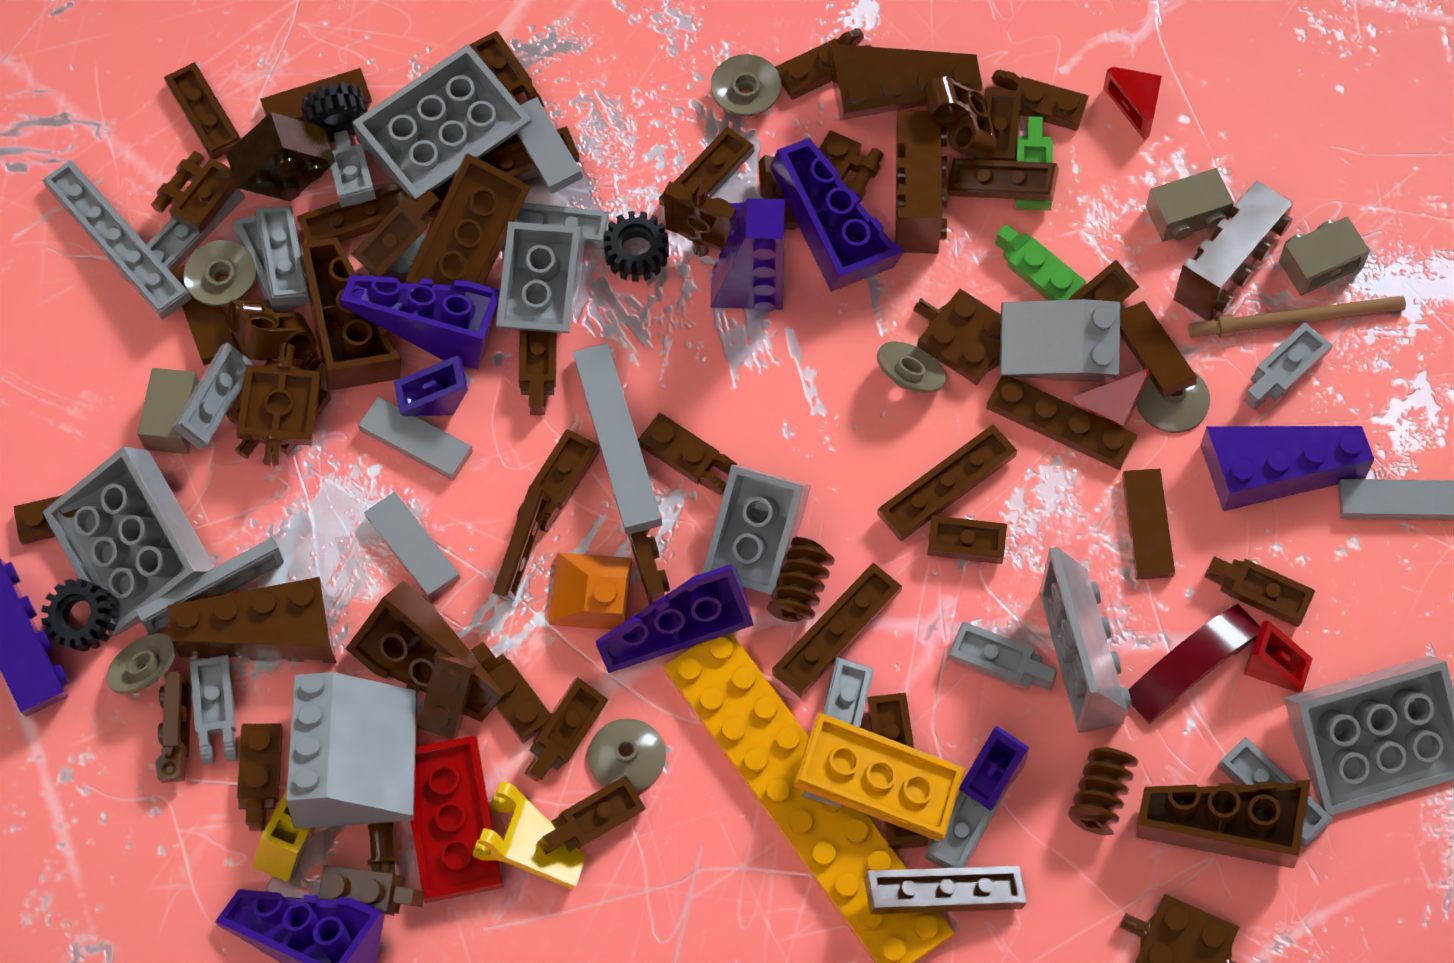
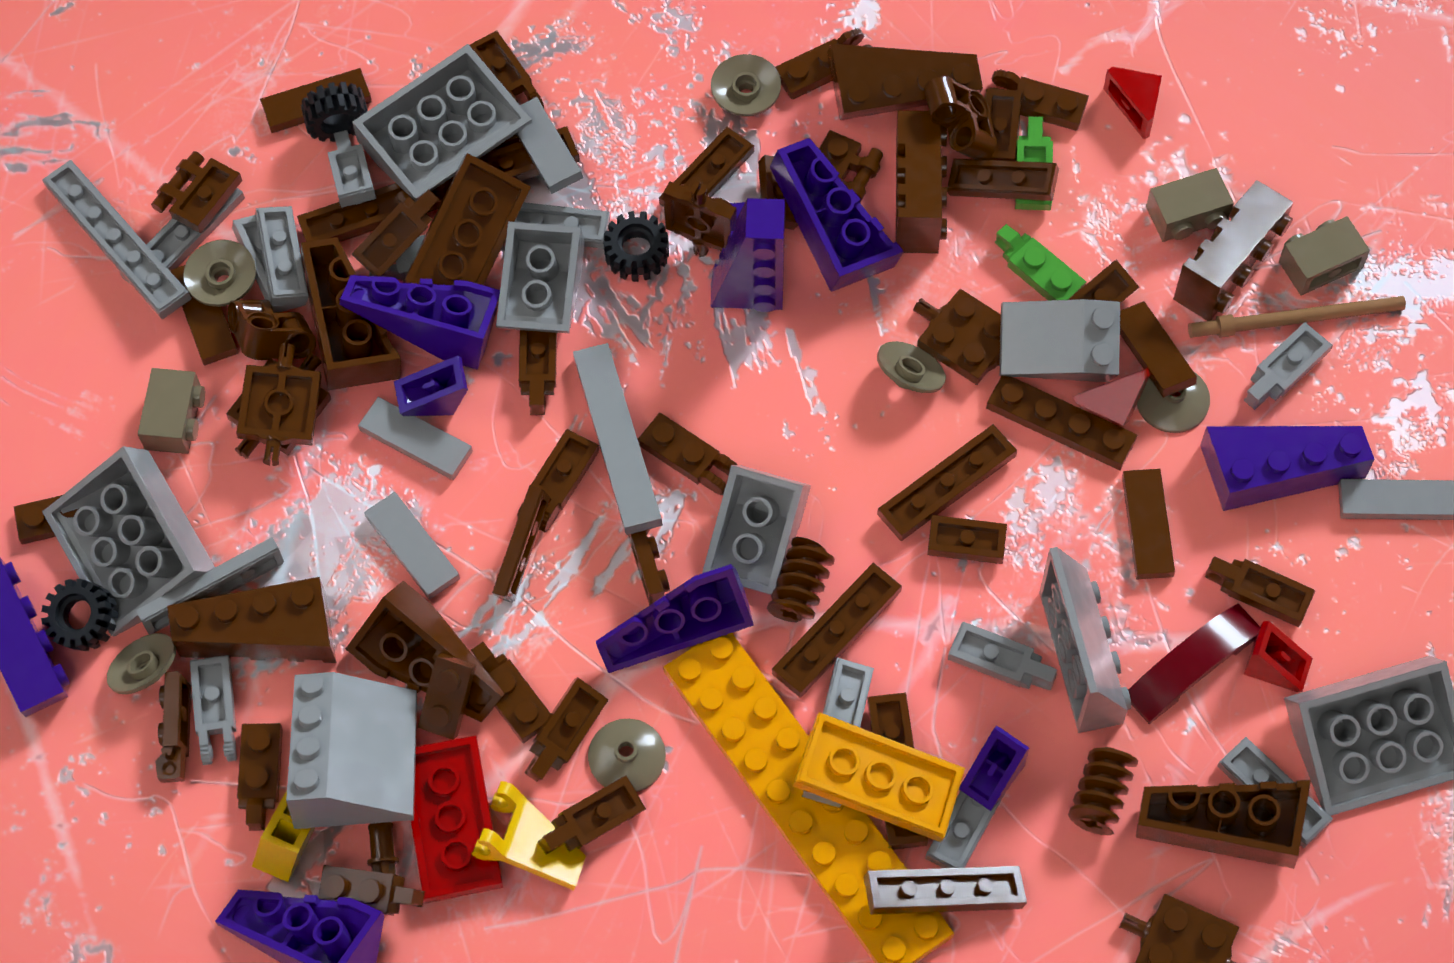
reddish brown tile [164,62,241,159] -> none
light grey tile [171,342,255,450] -> none
dark brown brick [225,112,336,202] -> none
orange slope [548,552,632,630] -> none

